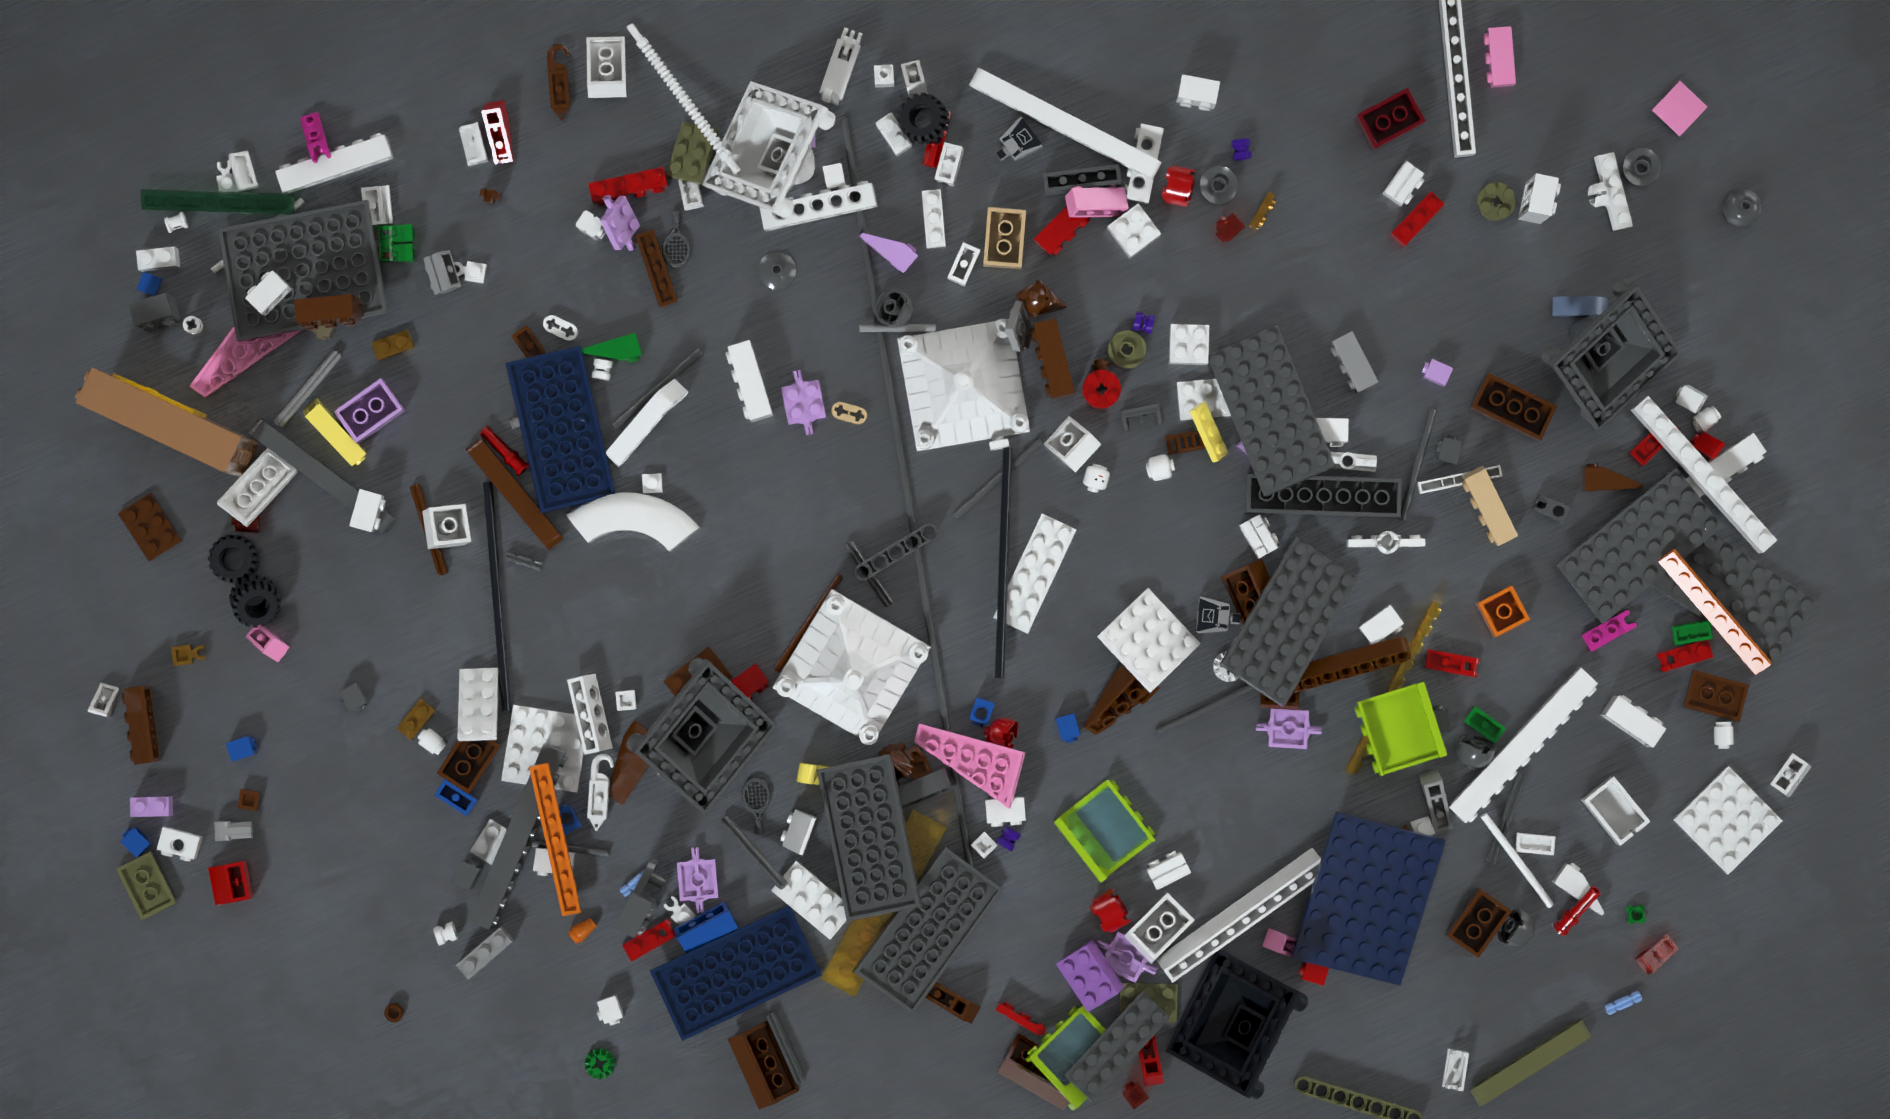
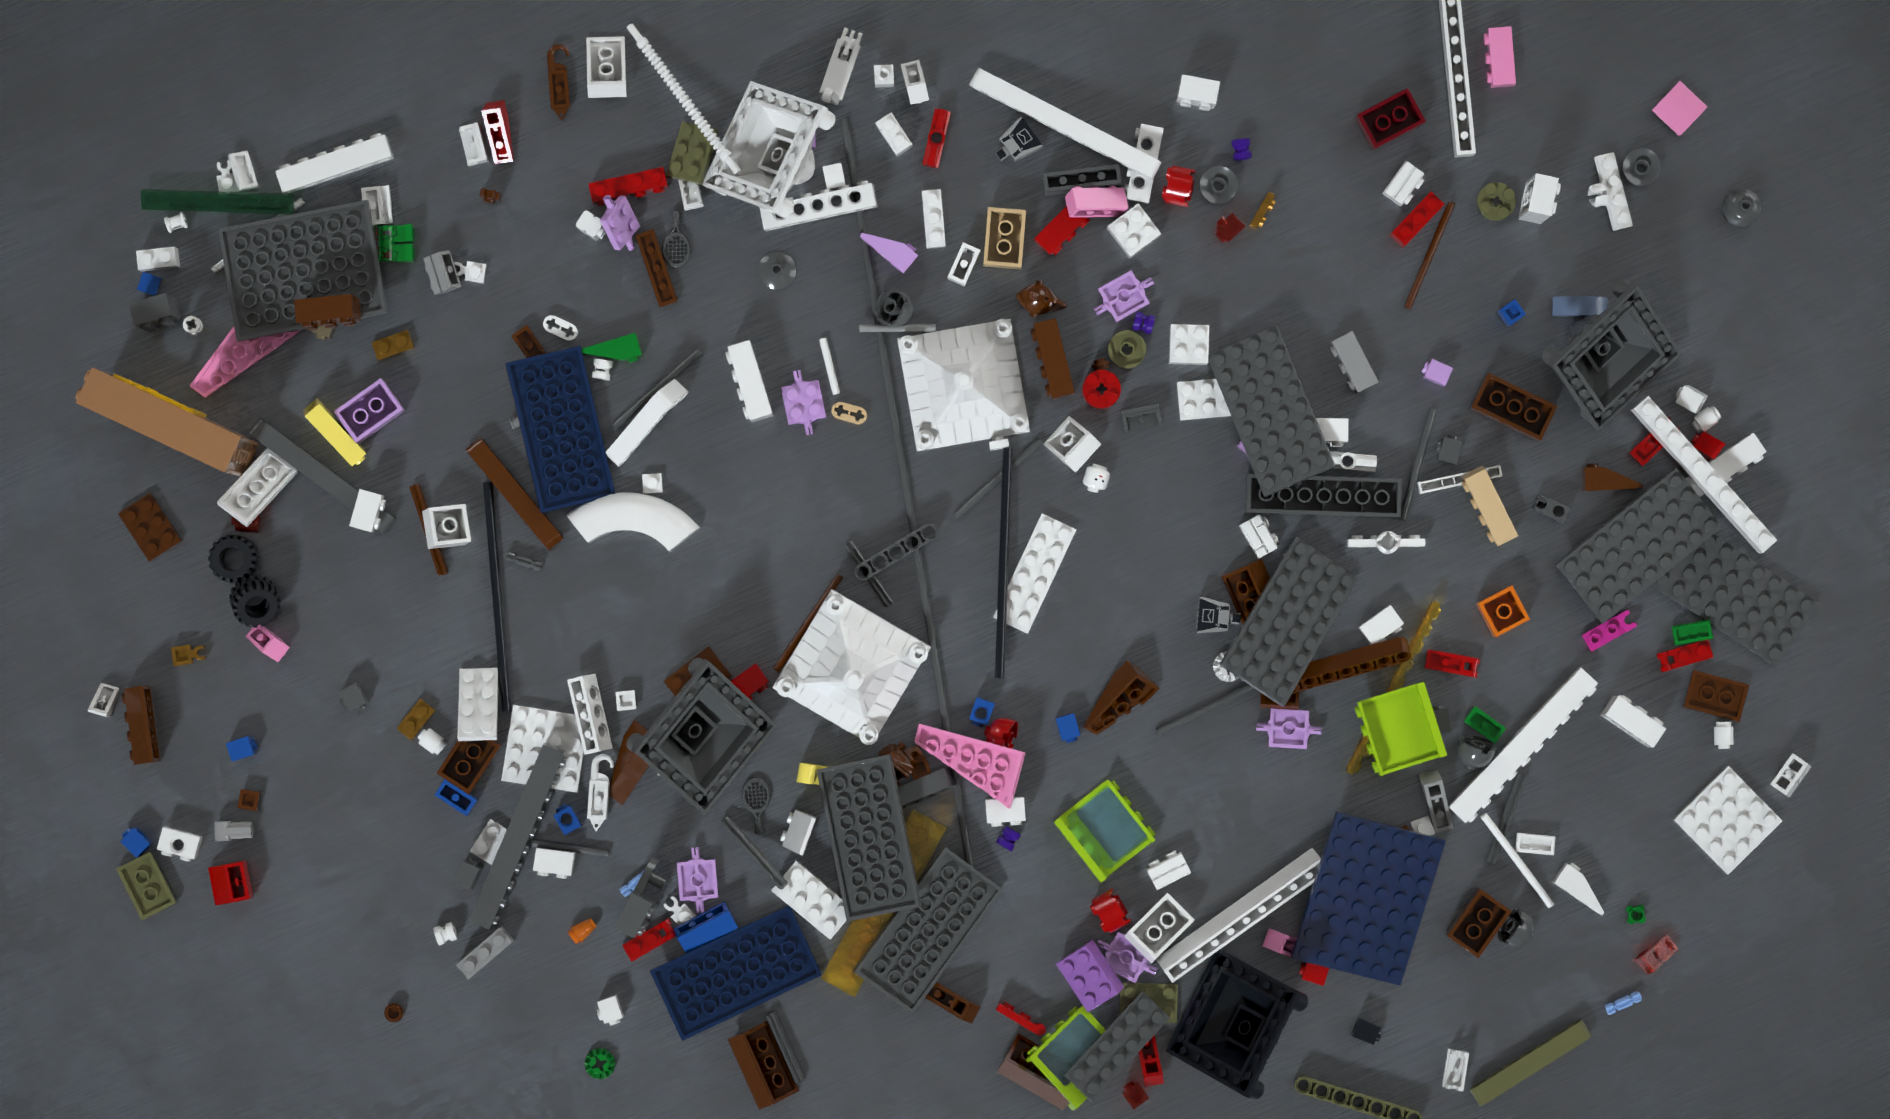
lavender brick [130,796,173,817] -> none
white brick [245,271,292,316] -> none
light grey axle [274,350,341,428] -> none
dark pink plate [300,111,331,163] -> none
red pin [479,426,529,476] -> none
orange plate [529,762,582,916] -> none
black tyre [898,93,950,145] -> none
white hinge [934,142,964,186] -> none
white plate [970,832,998,859] -> none
light grey plate [1004,301,1031,352] -> none
white plate [1097,588,1201,692] -> none
white head [1146,454,1175,481] -> none
reddish brown slope [1165,430,1206,455] -> none
light yellow plate [1189,402,1228,462] -> none
red pin [1554,886,1601,936] -> none
white piece [1581,776,1650,846] -> none
plate [1658,549,1772,675] -> none
none -> white bar [819,338,840,395]
none -> lavender plate [1093,270,1154,323]
none -> black brick [1351,1017,1382,1045]
none -> reddish brown piece [1404,201,1455,310]
none -> blue brick [1497,299,1526,327]

